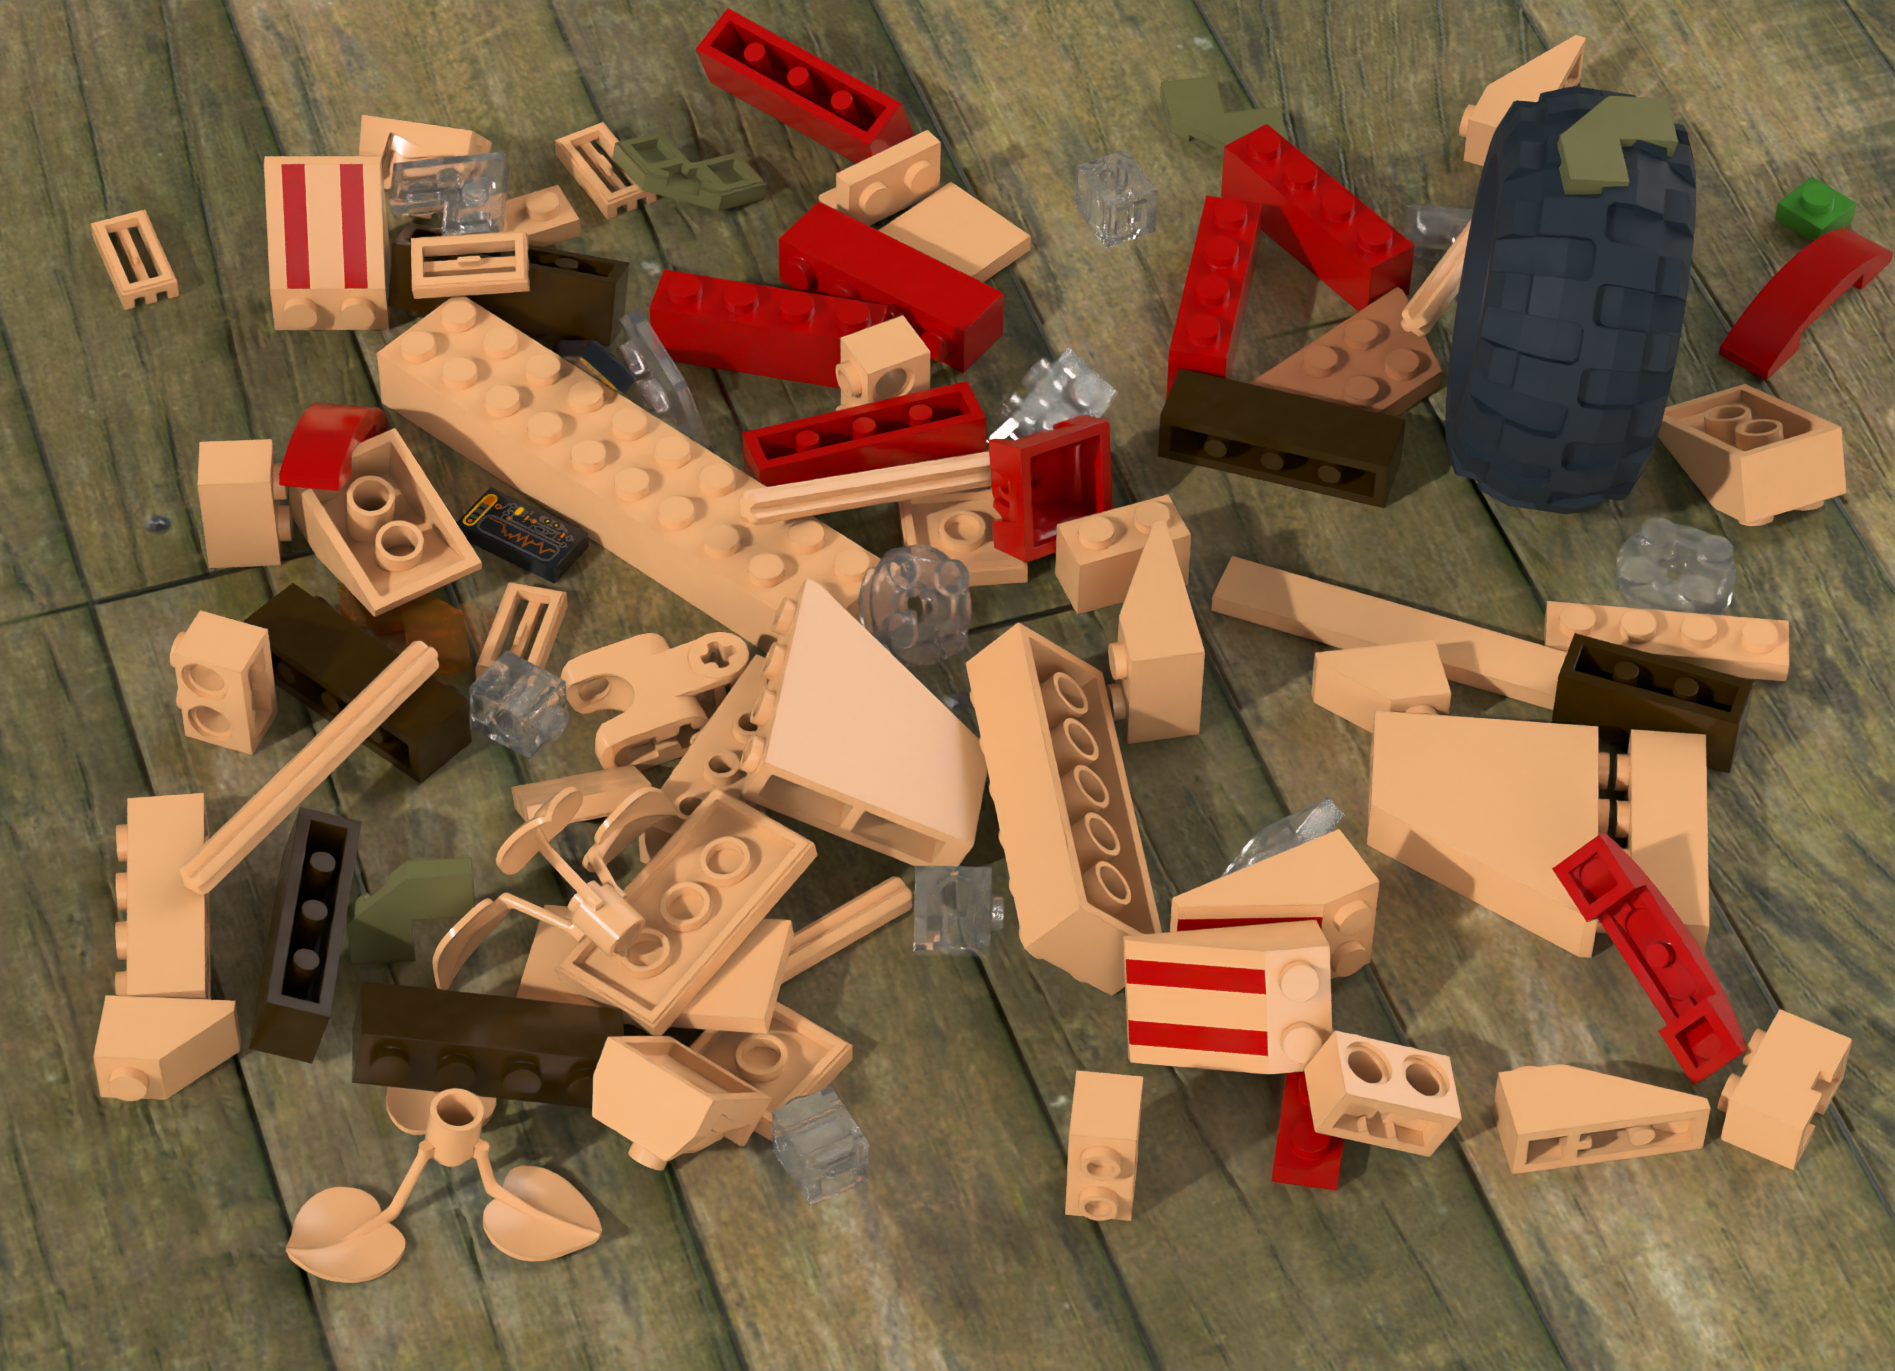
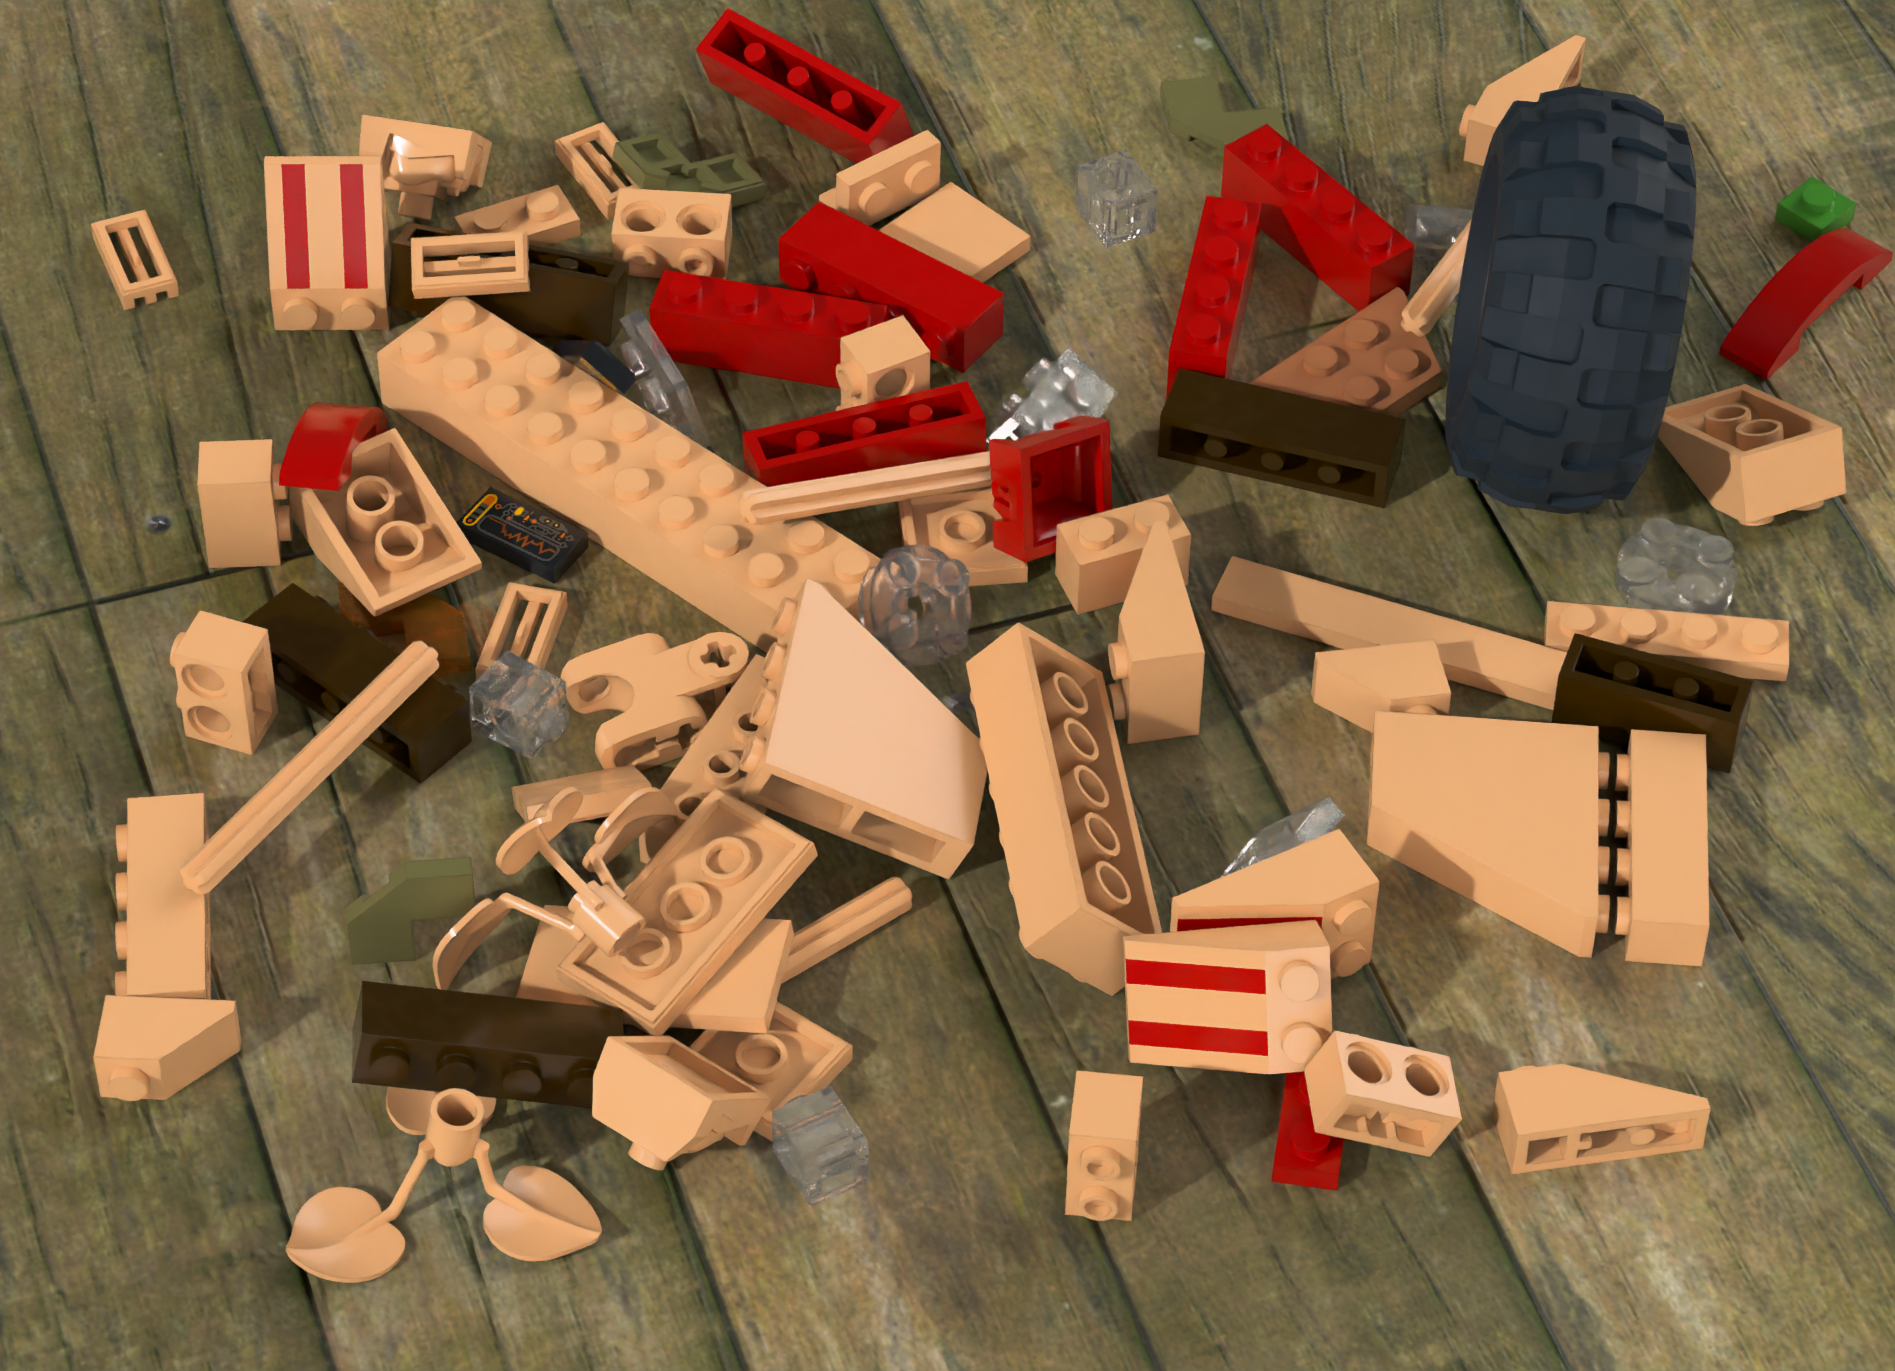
dark brown brick [249,807,362,1064] -> none
clear plate [389,151,509,236] -> none
clear brick [914,866,1004,957] -> none
red slope [1552,833,1747,1086] -> none
olive tile [1557,95,1678,195] -> none
light nougat brick [1717,1009,1852,1170] -> none
none -> light nougat brick [611,188,732,279]

